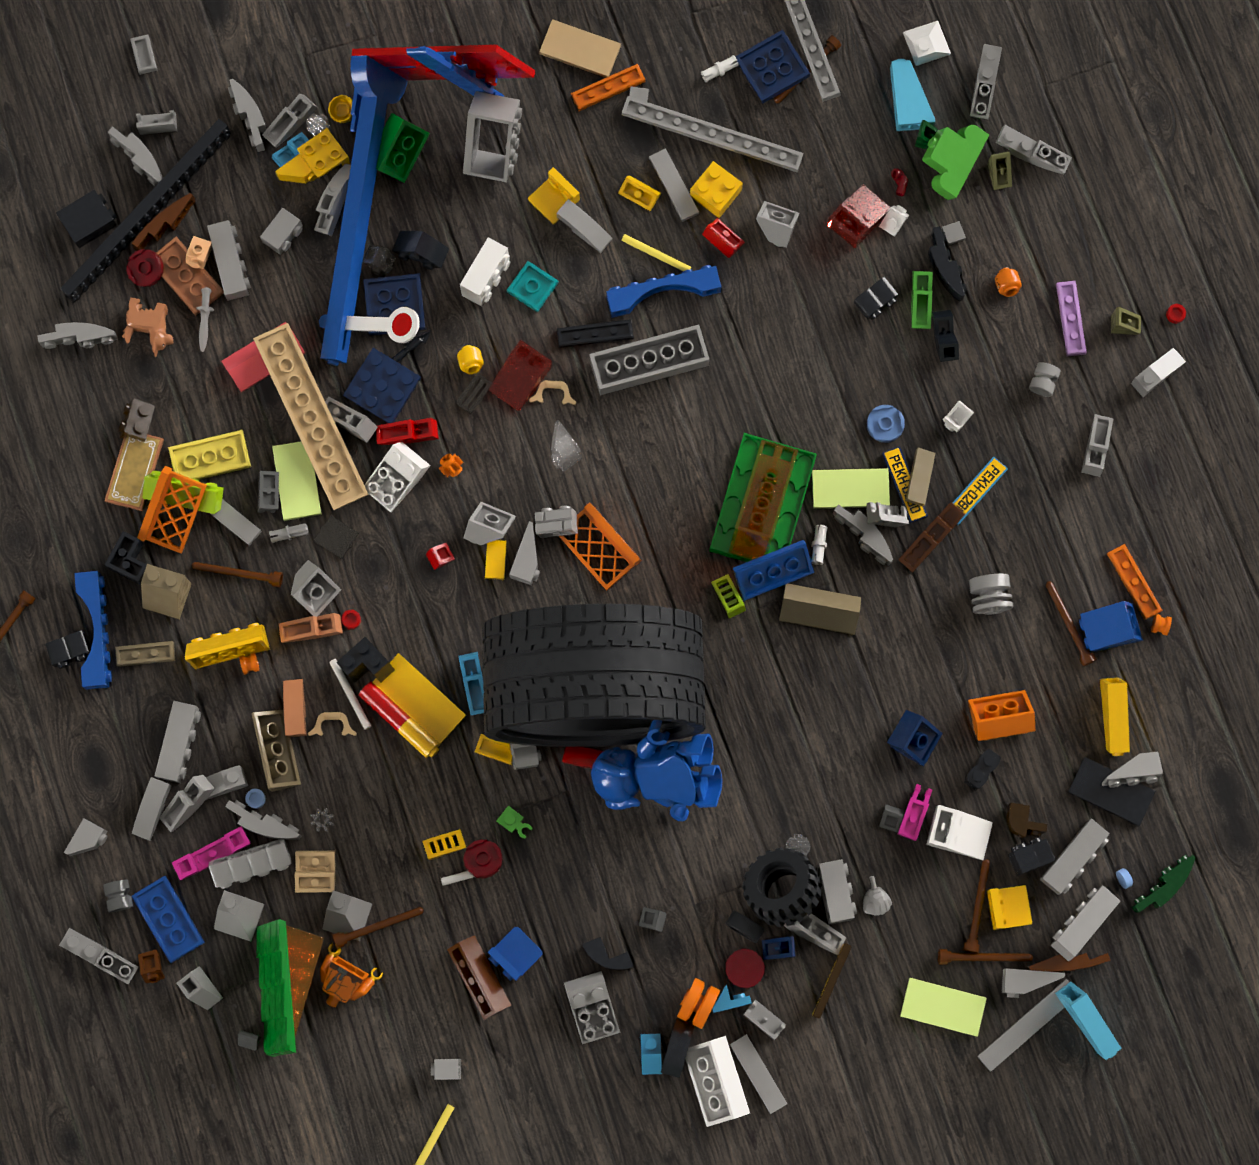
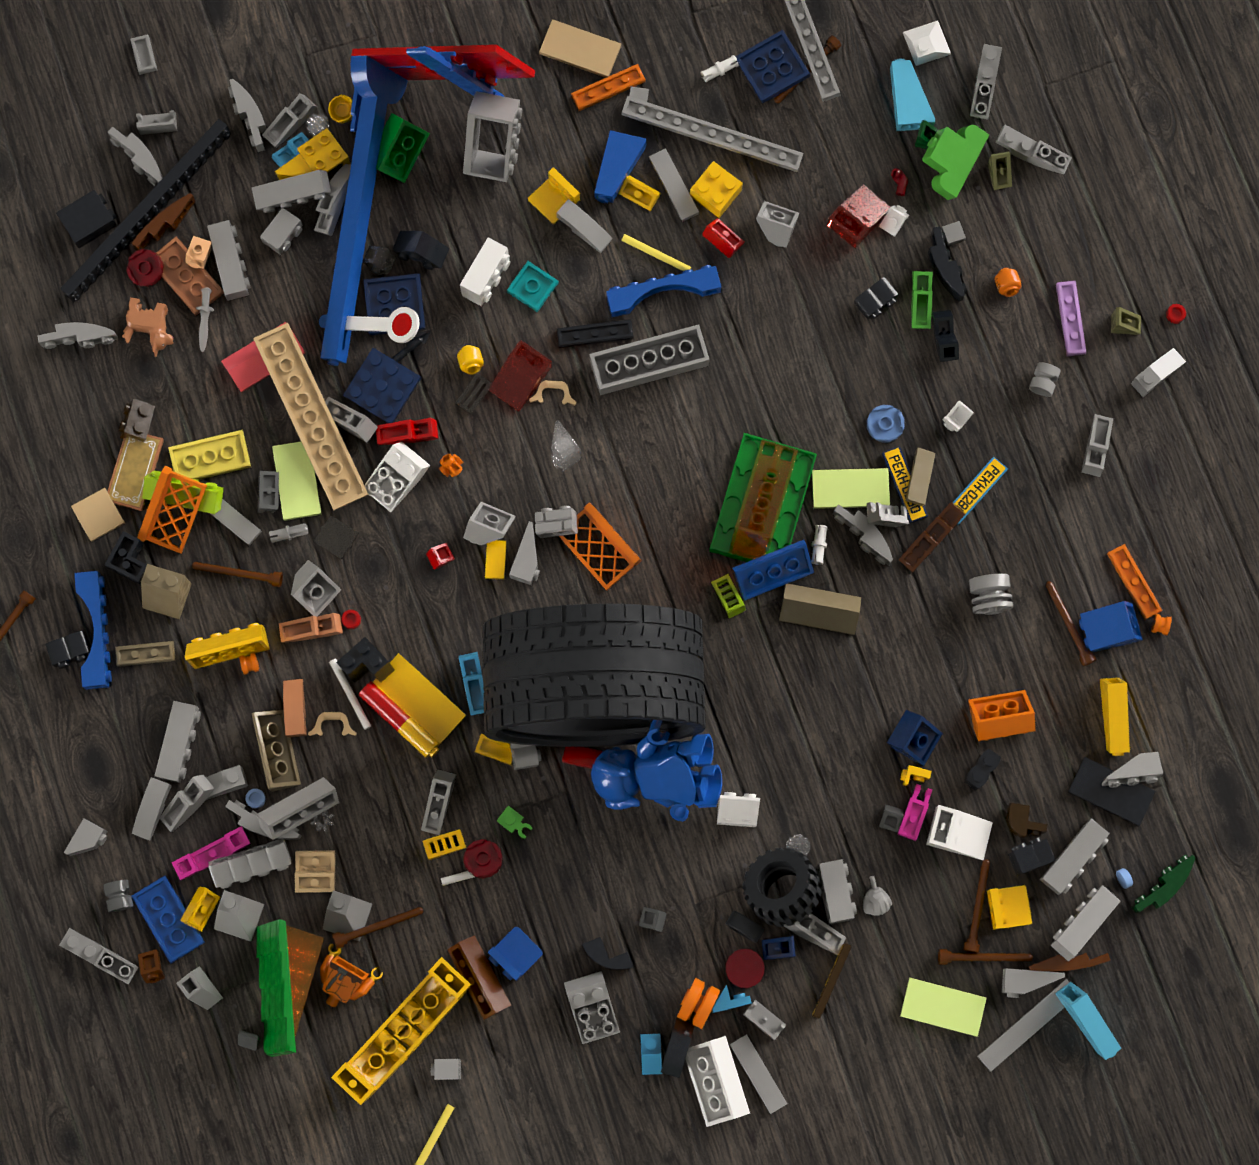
none -> tan slope [71,488,125,542]
none -> yellow slope [181,887,220,932]
none -> light grey brick [252,170,331,213]
none -> light grey brick [257,777,339,840]
none -> yellow slope [331,957,471,1105]
none -> light grey slope [421,770,456,835]
none -> blue slope [594,130,646,203]
none -> white slope [717,792,760,827]
none -> yellow bracket [900,765,932,786]

